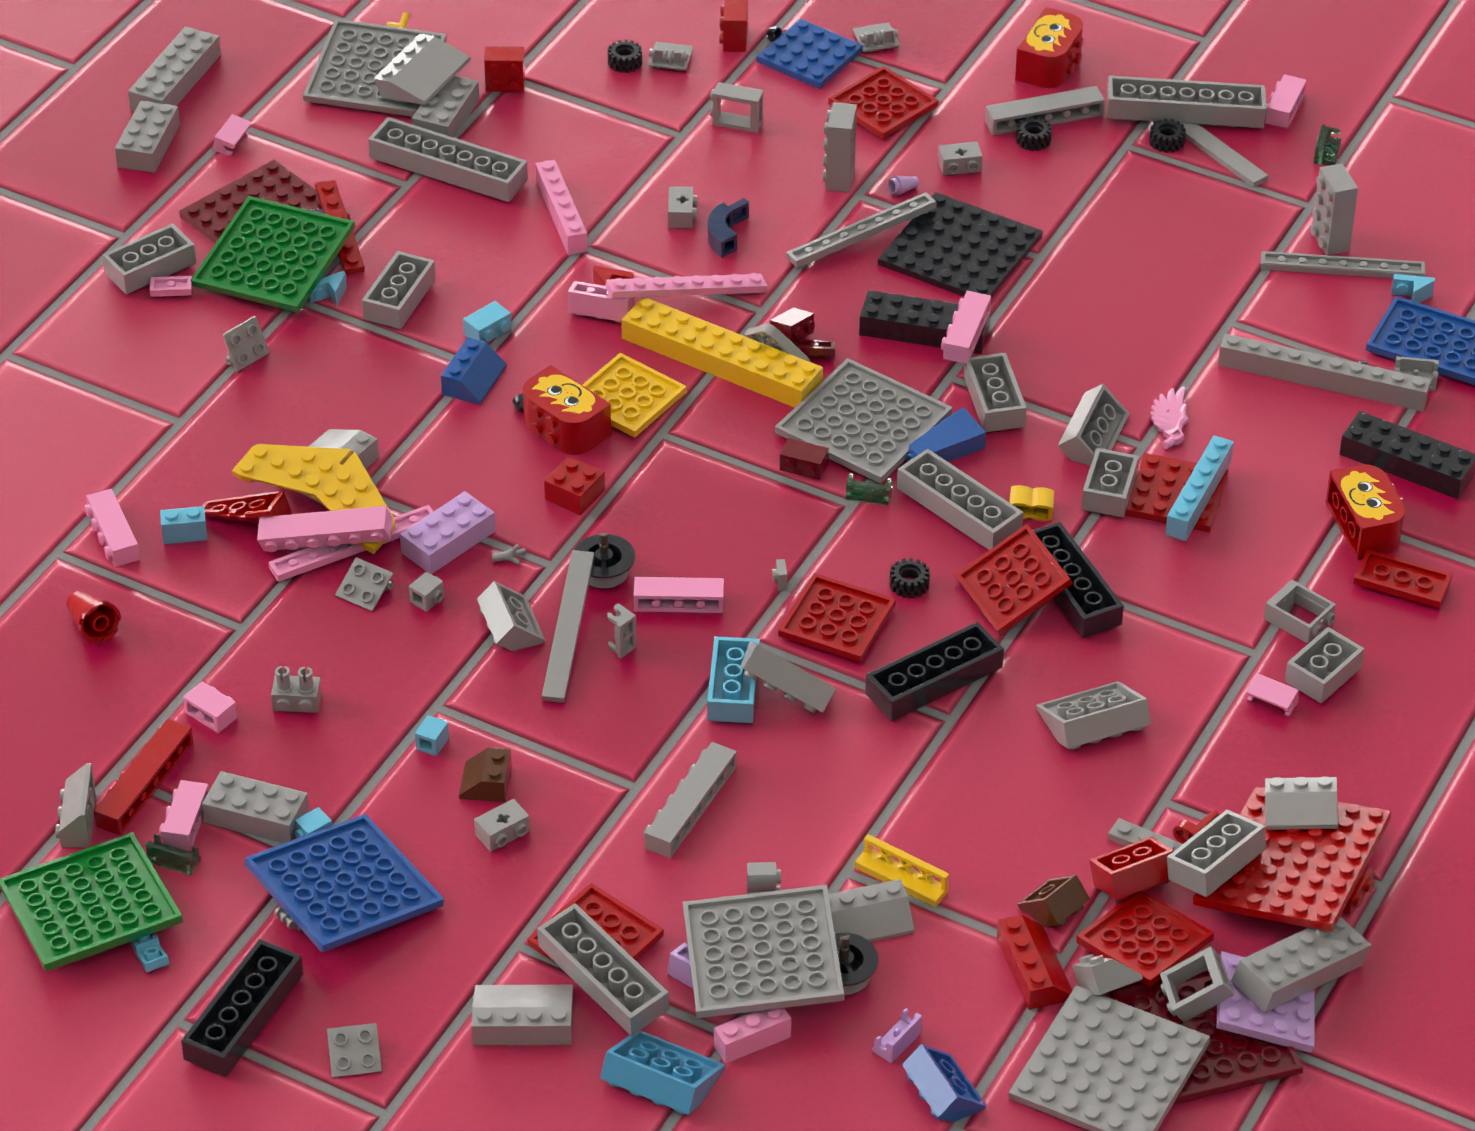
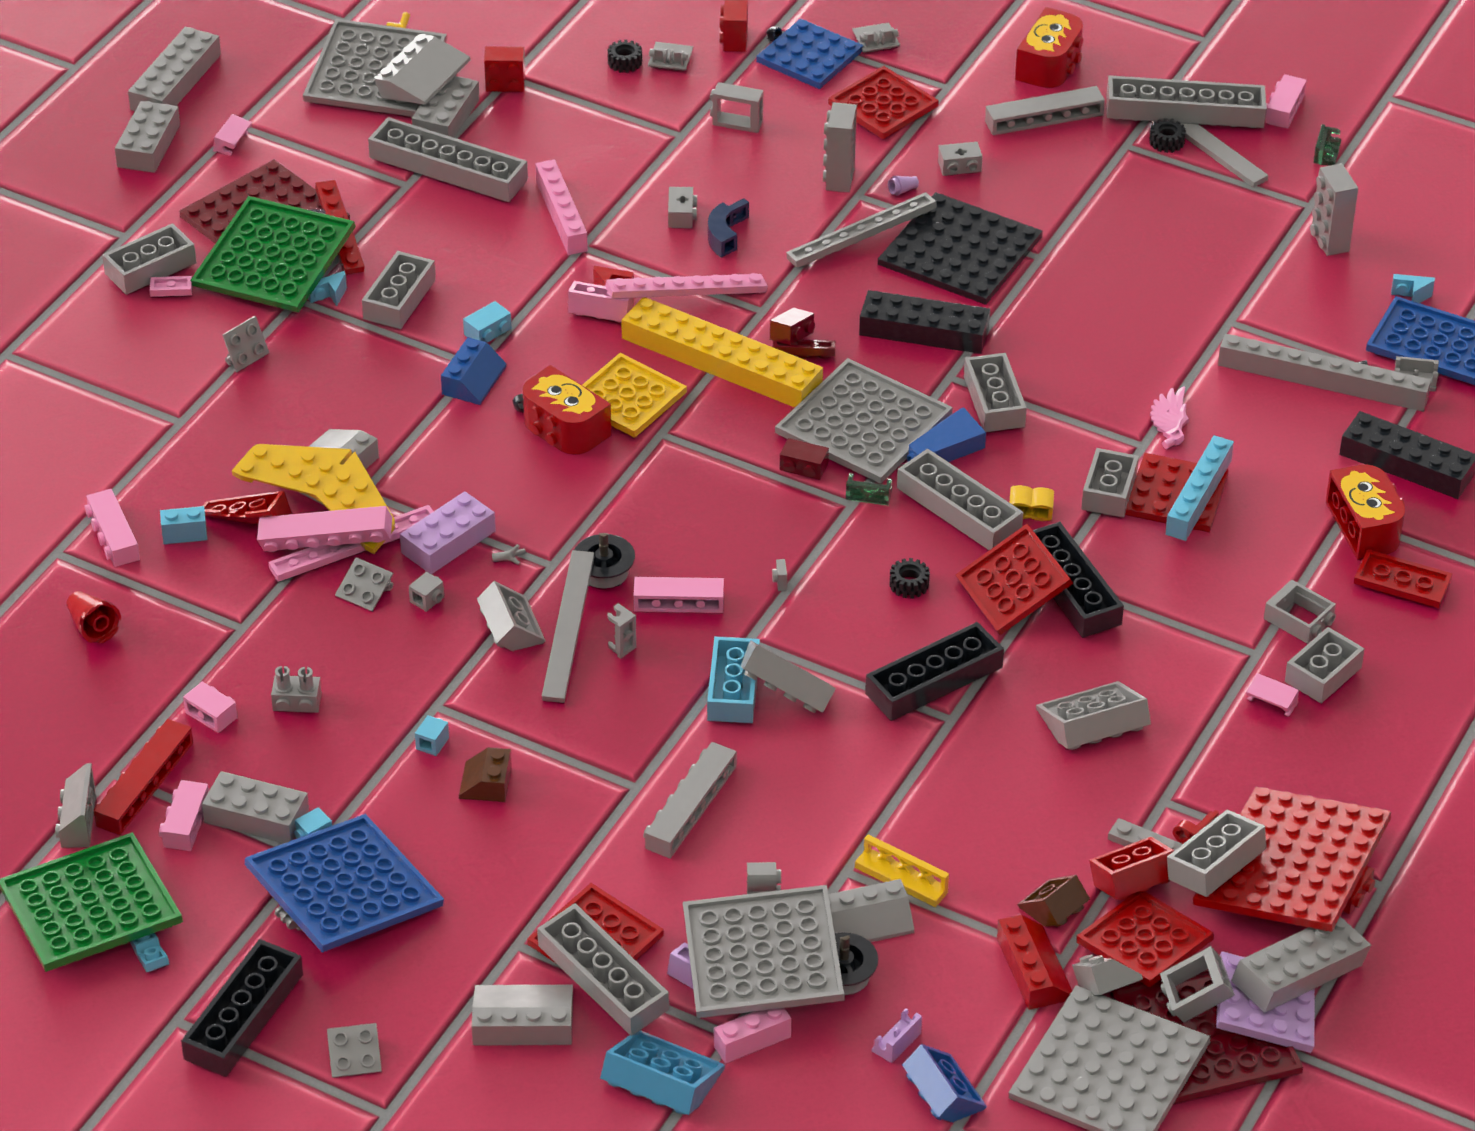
hinge [146,834,201,876] -> none
light grey brick [474,799,530,852] -> none
red brick [544,456,605,515] -> none
light grey beam [743,324,811,362] -> none
red plate [778,573,896,663] -> none
bright pink brick [941,291,991,364] -> none
black tyre [1016,117,1052,151] -> none
light grey slope [1058,384,1130,466] -> none
light grey tile [1261,251,1425,278] -> none
light grey slope [1265,776,1338,830] -> none

